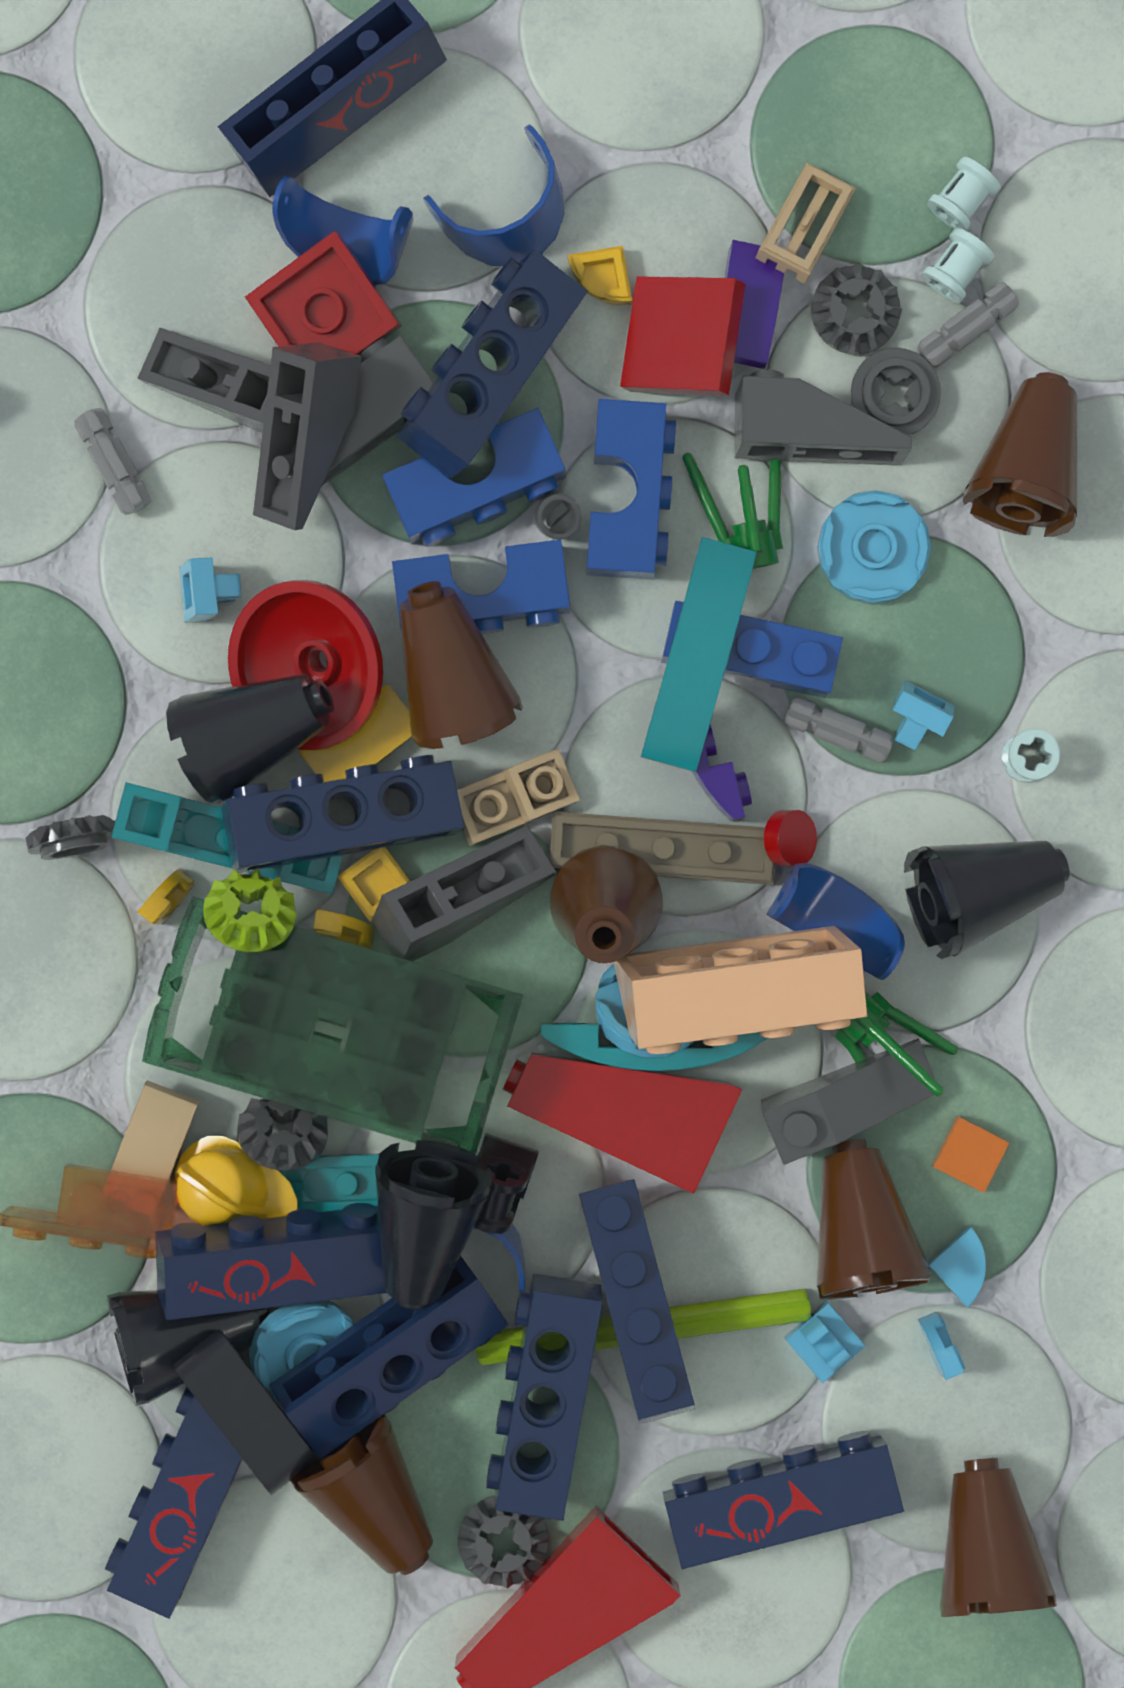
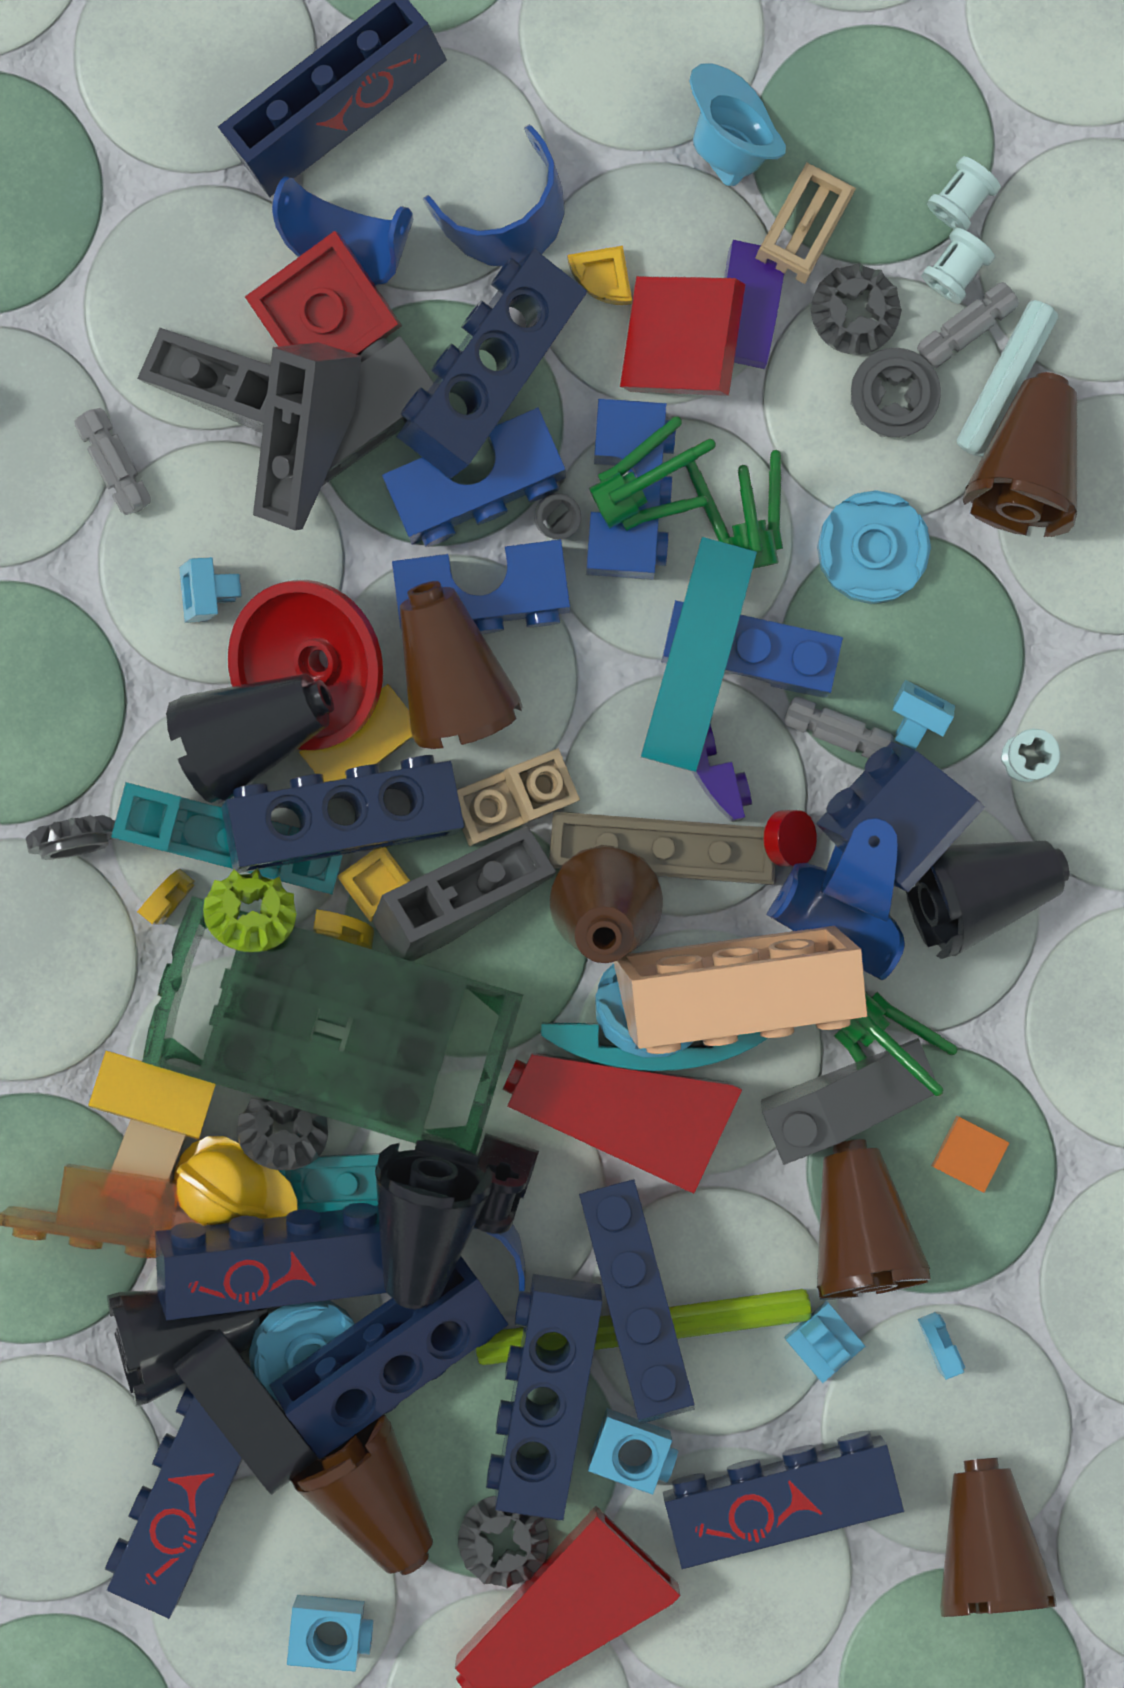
dark grey slope [735,370,912,465] -> none
medium azure tile [928,1225,986,1308] -> none
none -> yellow tile [88,1051,216,1140]
none -> medium azure brick [287,1595,374,1672]
none -> medium azure brick [587,1408,678,1495]
none -> green plant [589,416,716,531]
none -> medium azure piece [689,63,786,186]
none -> dark blue slope [816,741,985,892]
none -> blue piece [821,818,898,922]
none -> light aqua axle [957,300,1058,457]

